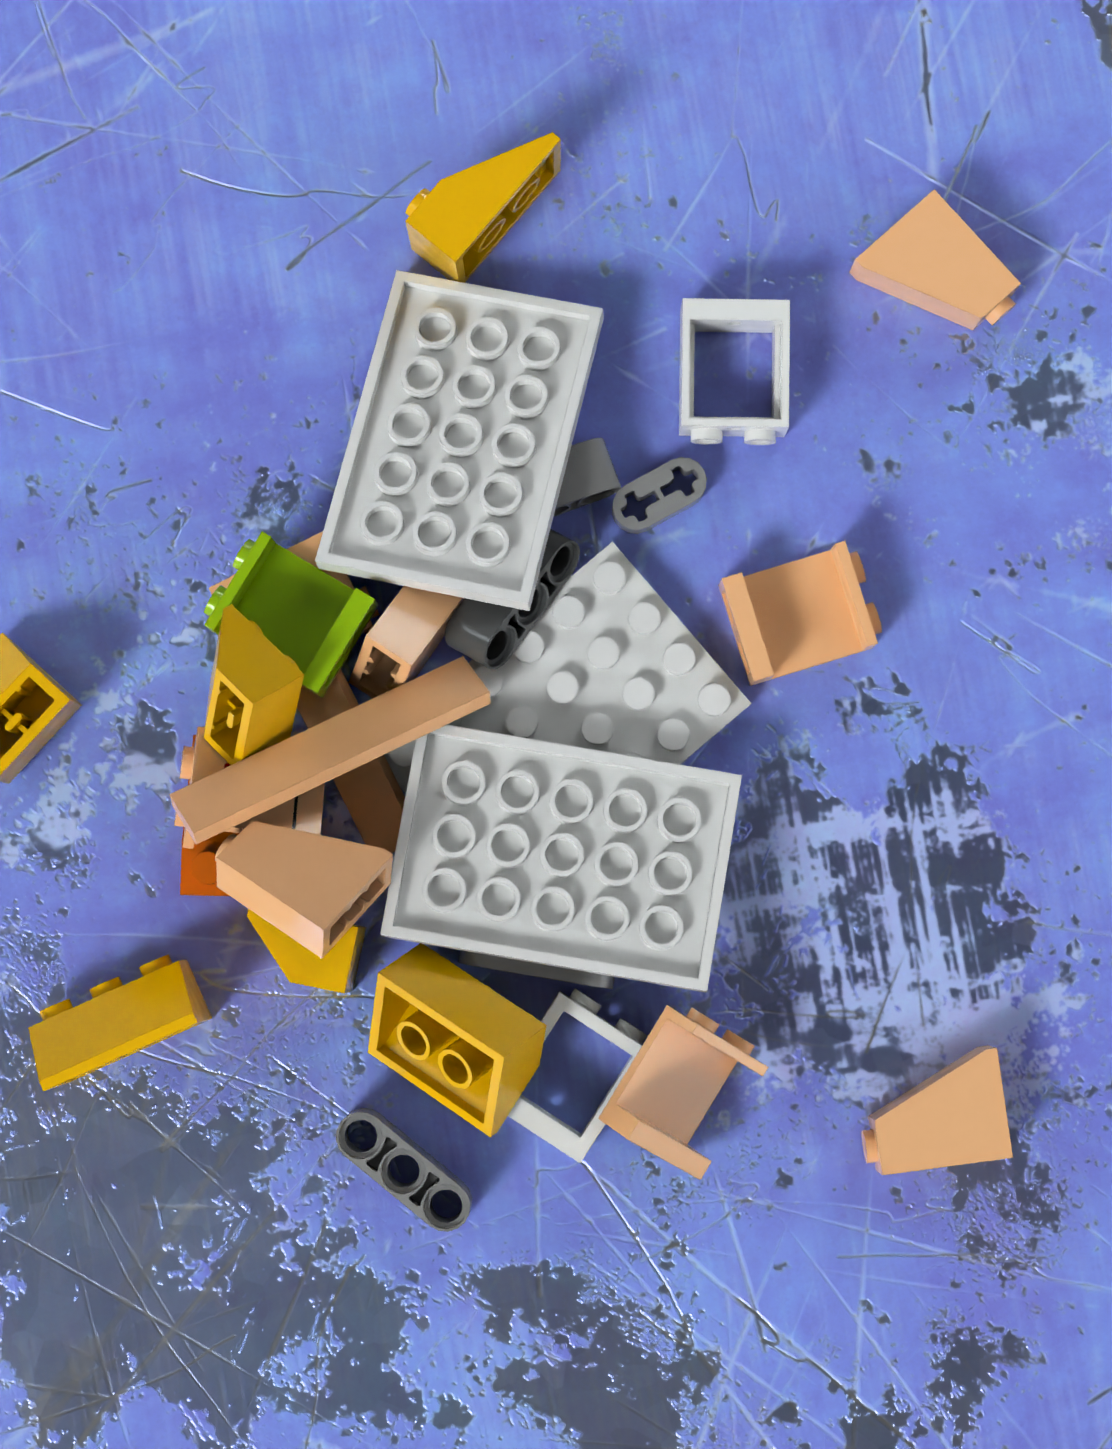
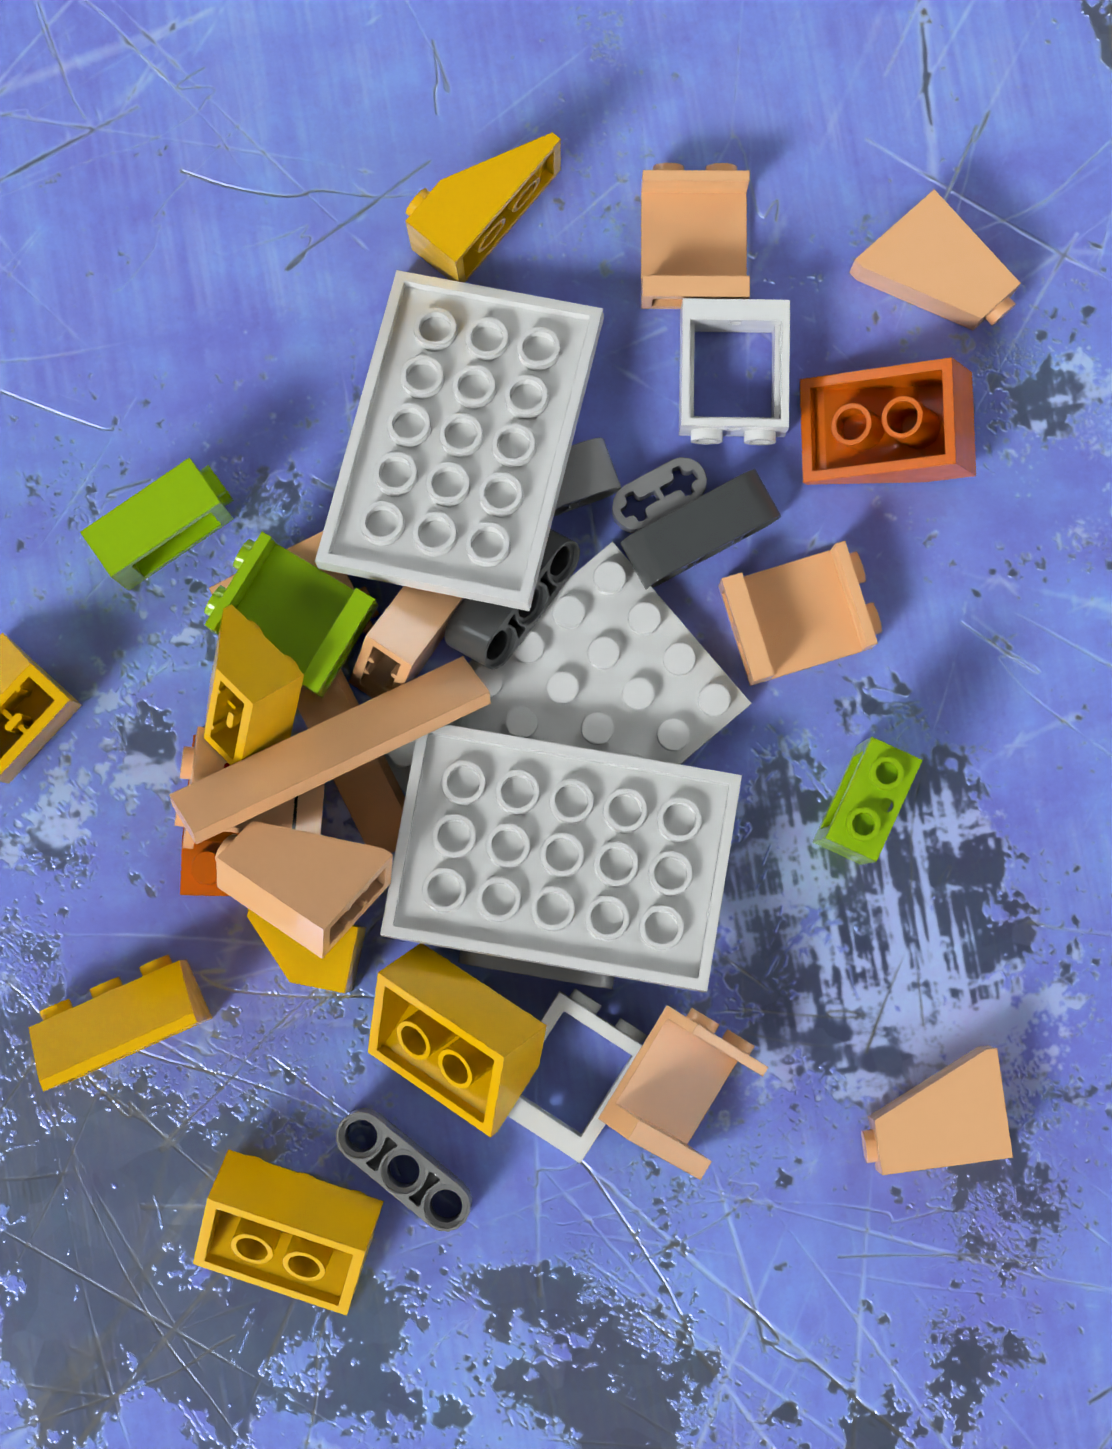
none -> lime window [80,457,234,591]
none -> yellow slope [193,1149,384,1316]
none -> dark grey beam [620,469,781,590]
none -> light nougat panel [641,163,750,309]
none -> orange slope [800,357,976,485]
none -> lime window [813,737,923,865]

